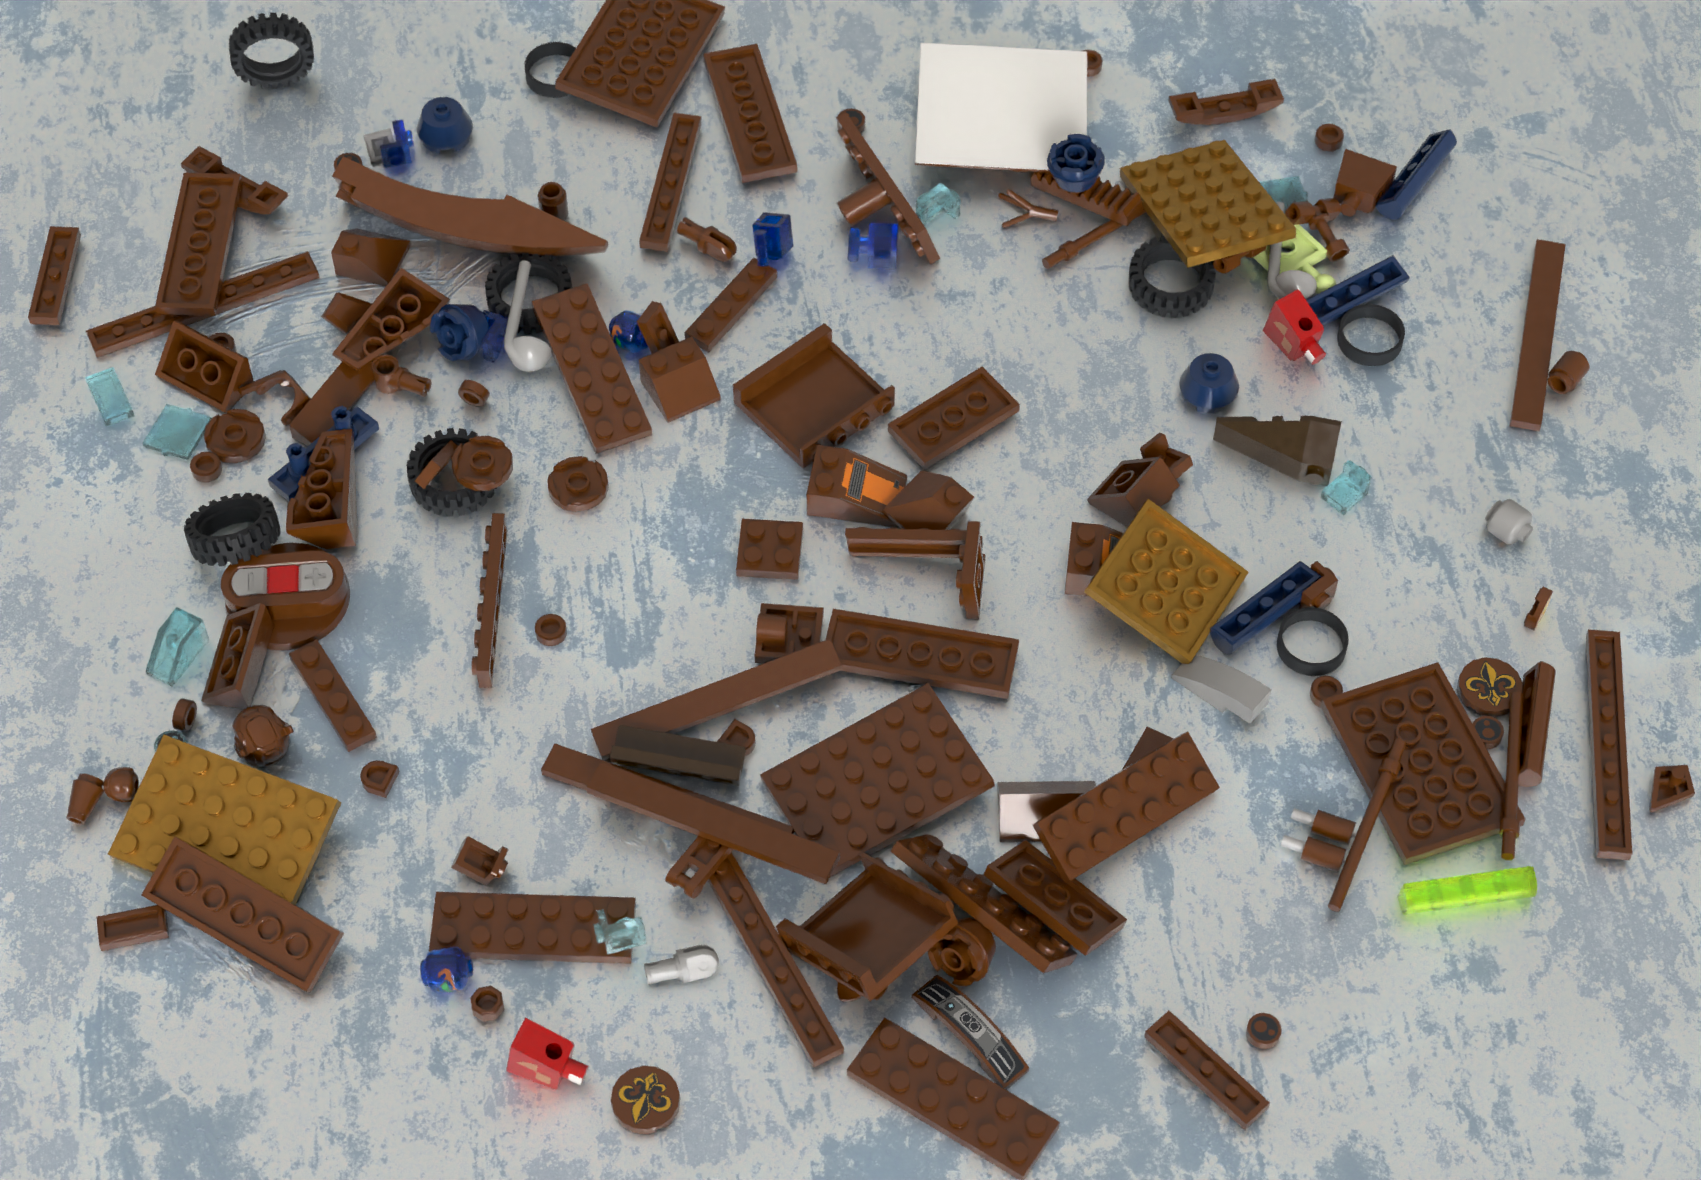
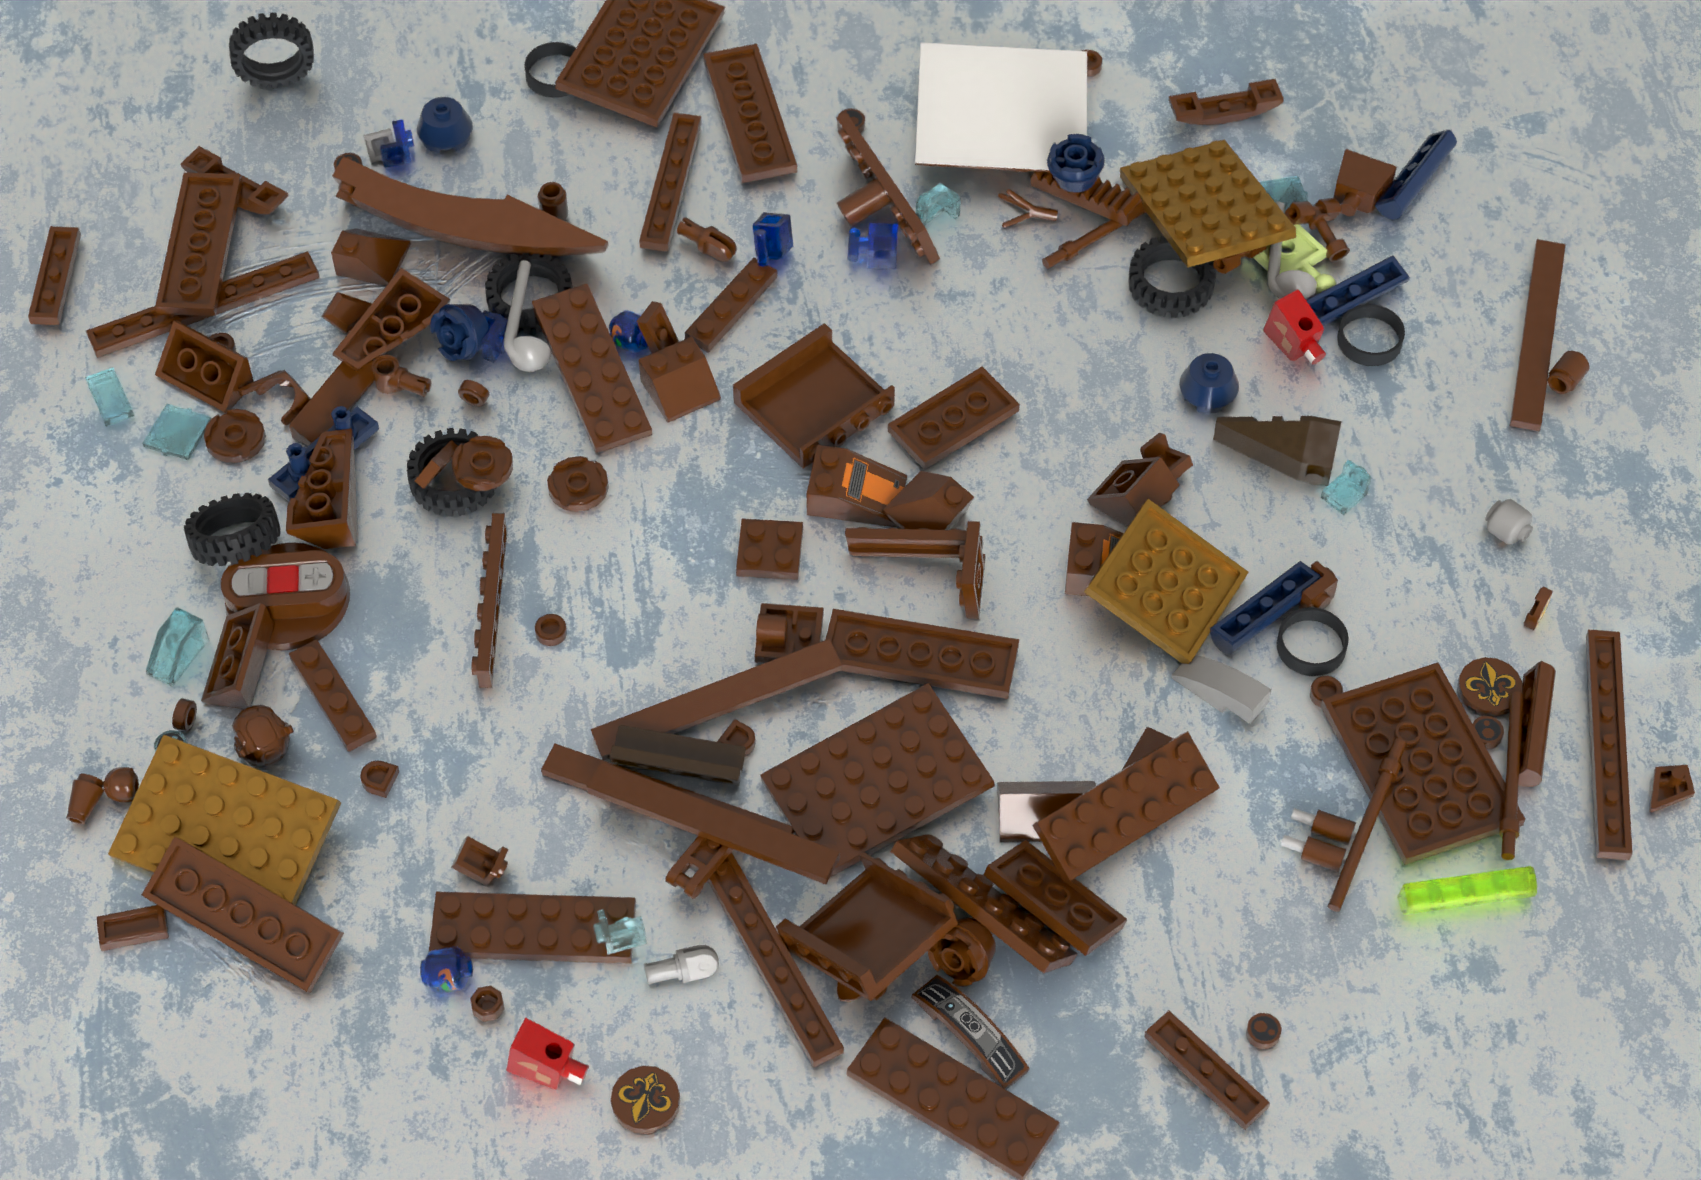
reddish brown tile [190,452,222,482] -> none
reddish brown tile [1315,124,1344,151] -> none

